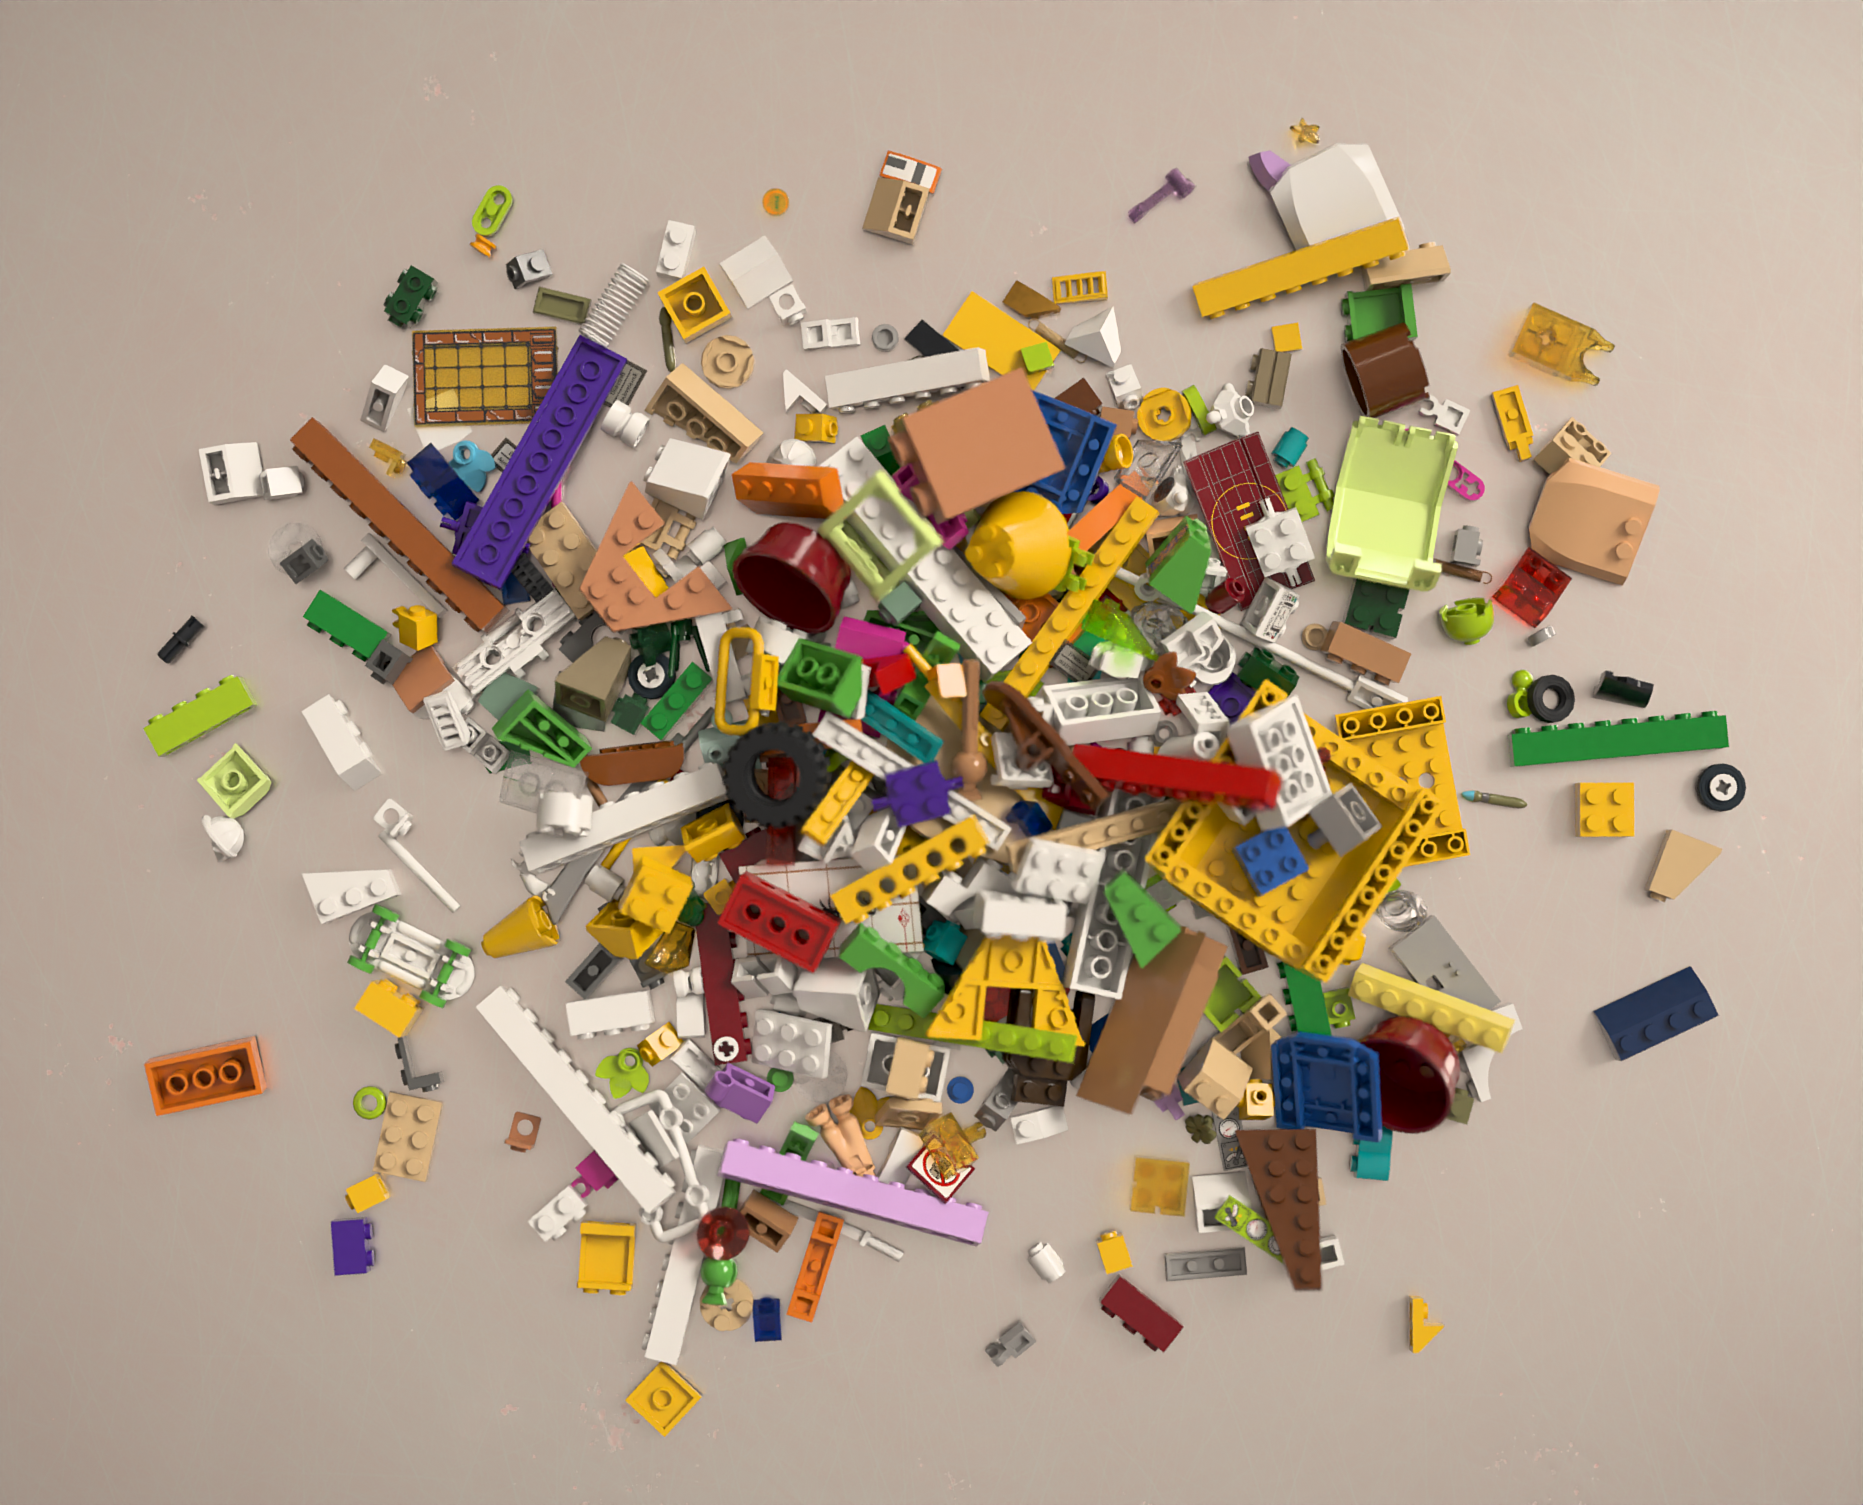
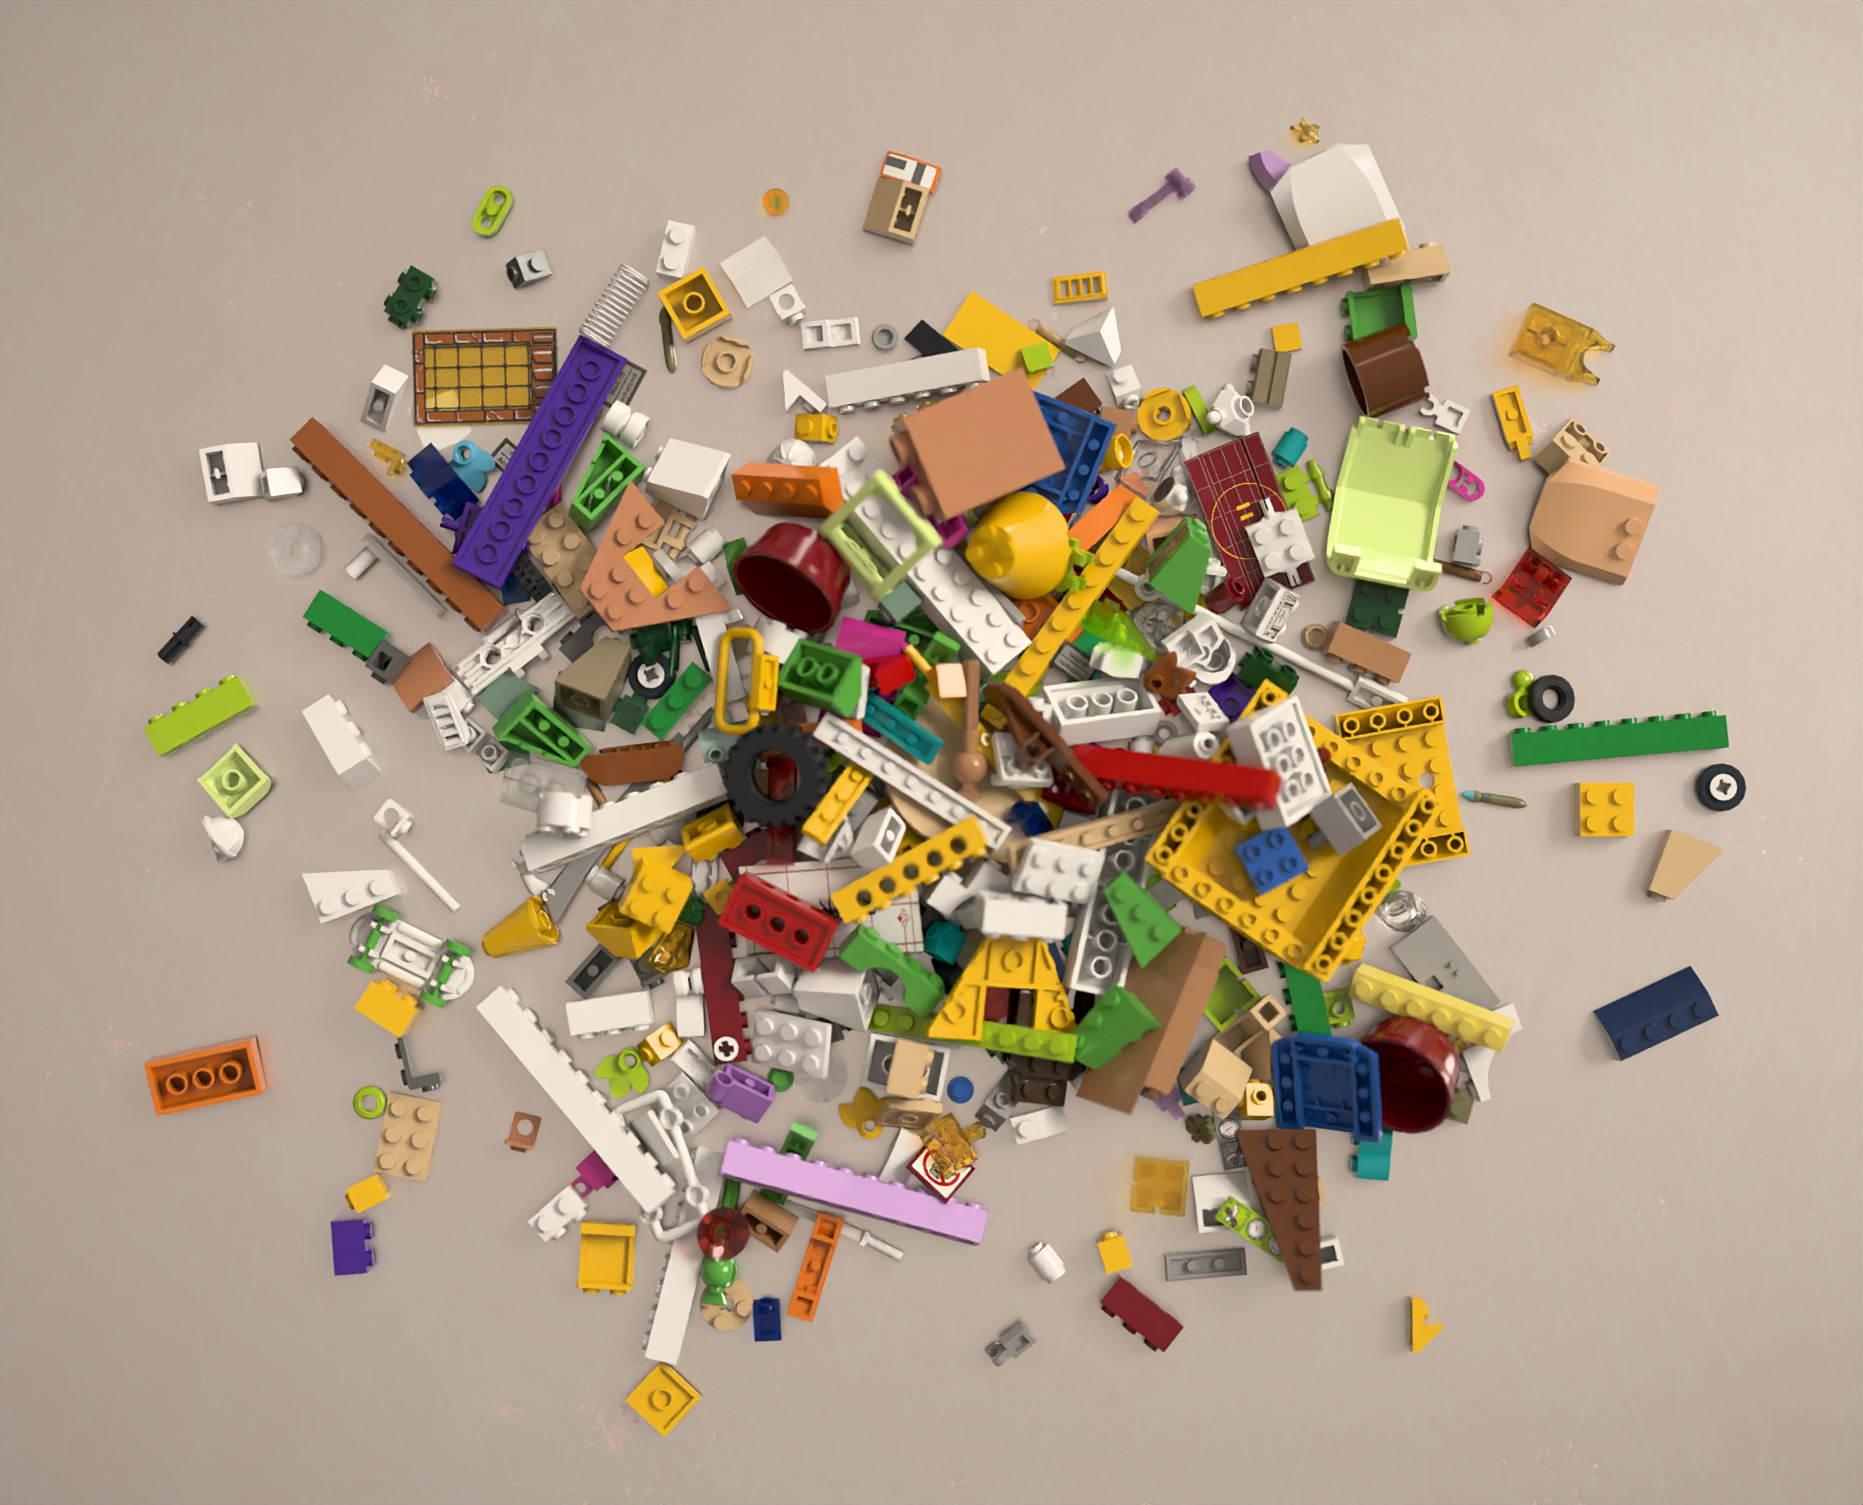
dark grey bracket [280,539,328,584] -> none
yellow brick [392,605,438,651] -> none
light orange bush [469,233,497,258] -> none
olive tile [533,286,592,325] -> none
tan wedge [644,363,764,463] -> none
light nougat piece [805,1094,877,1177] -> none
green slope [860,425,901,476] -> none
dark purple plate [871,760,964,828] -> none
pearl gold slope [1002,280,1061,319] -> none
black slope [1592,670,1654,708] -> none
none -> bright green wedge [568,433,645,533]
none -> bright green wedge [1071,983,1161,1070]

